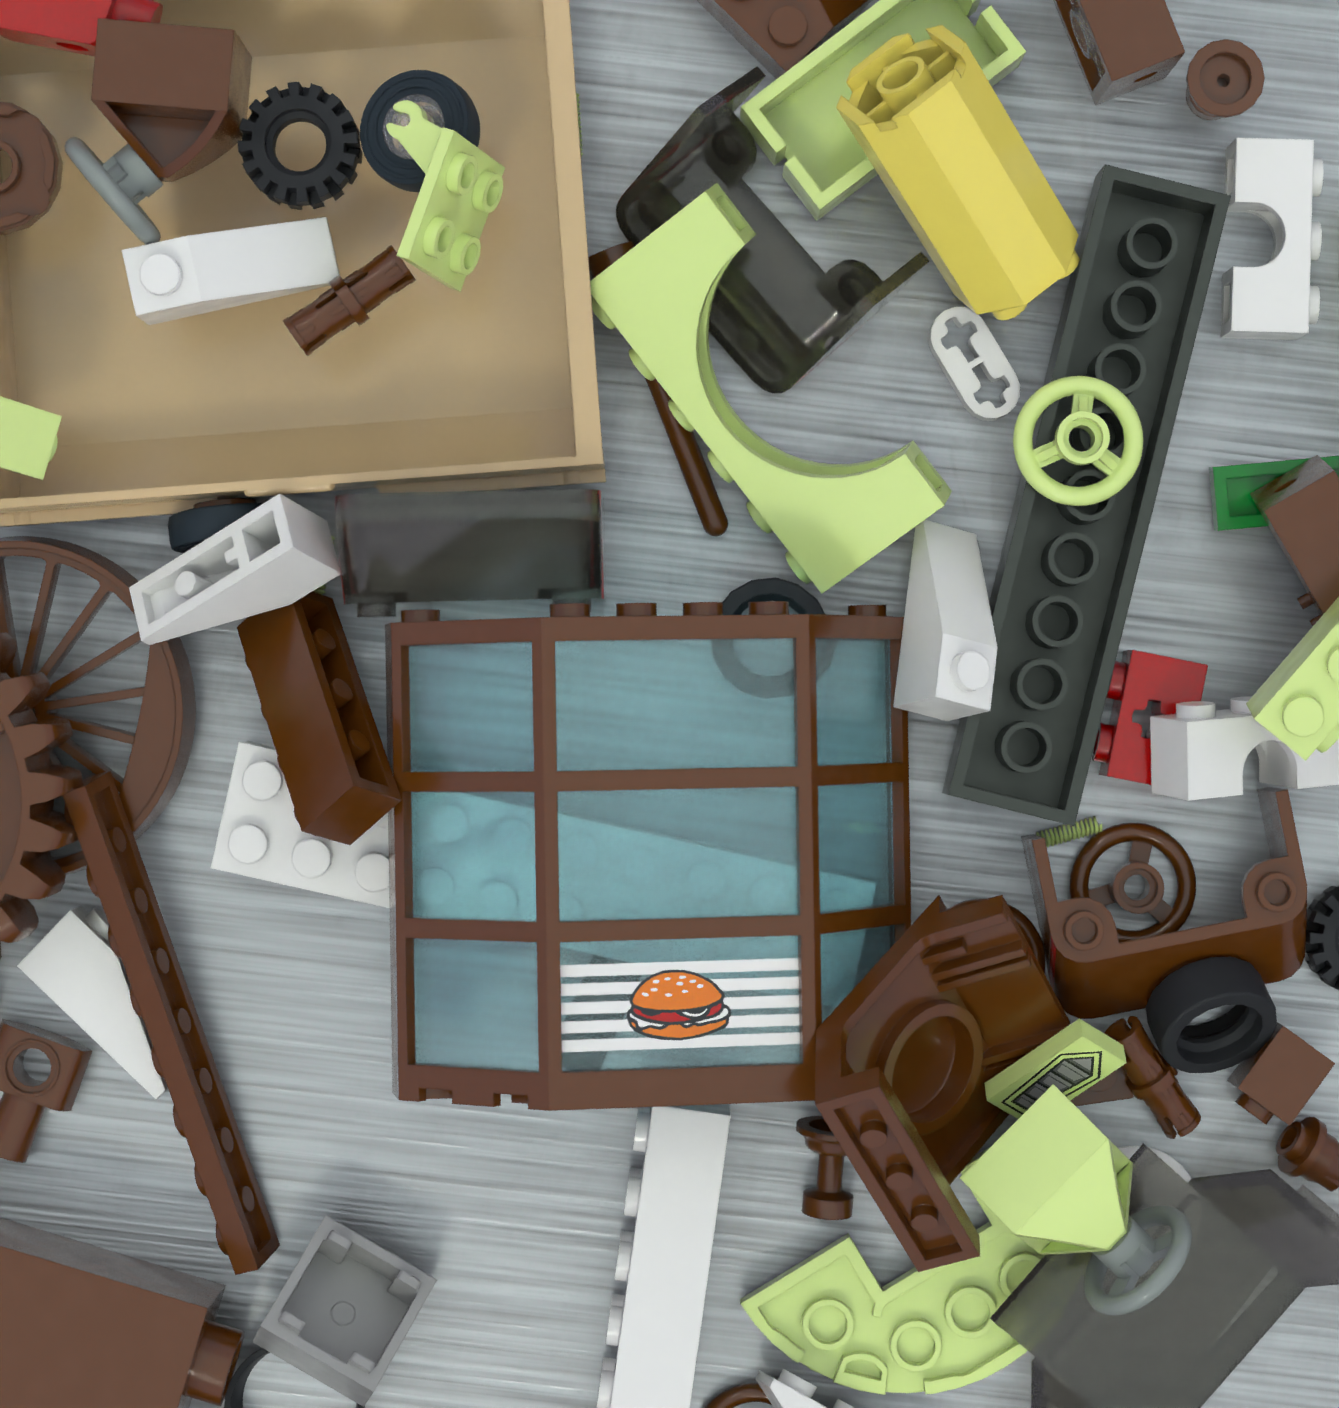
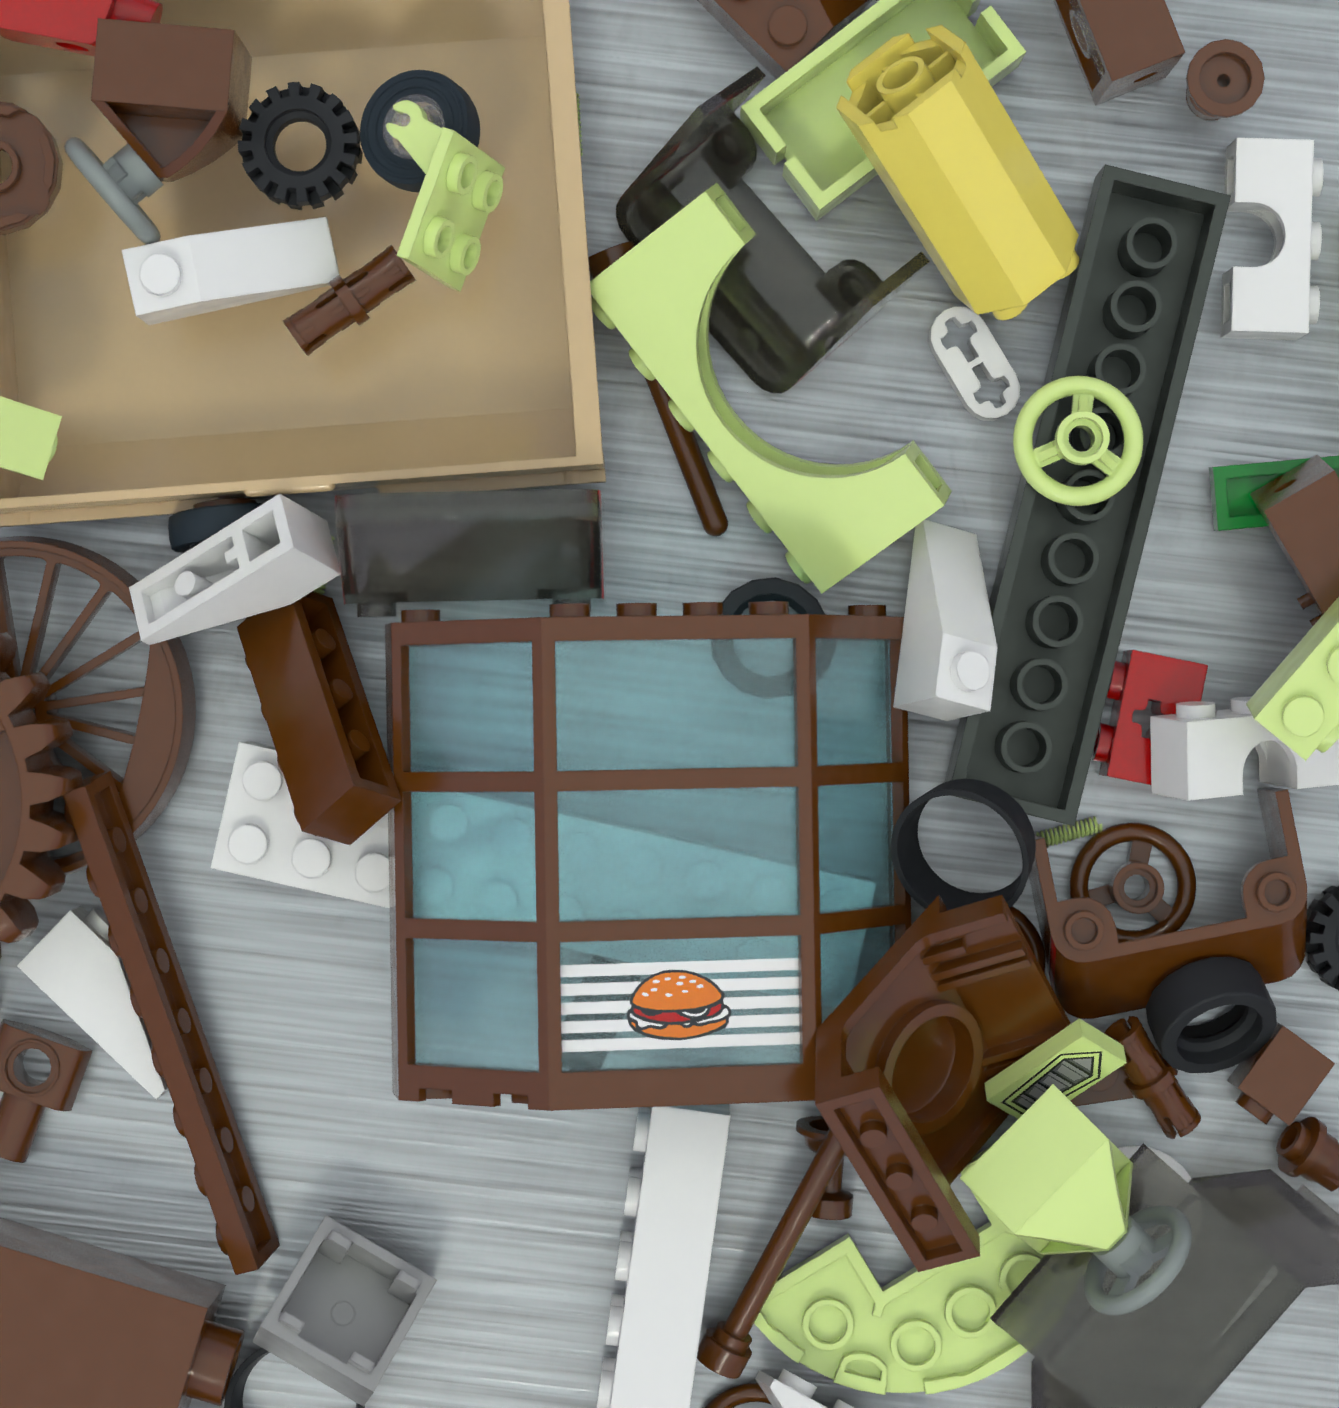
none -> reddish brown piece [697,1128,845,1379]
none -> black tyre [891,779,1036,910]

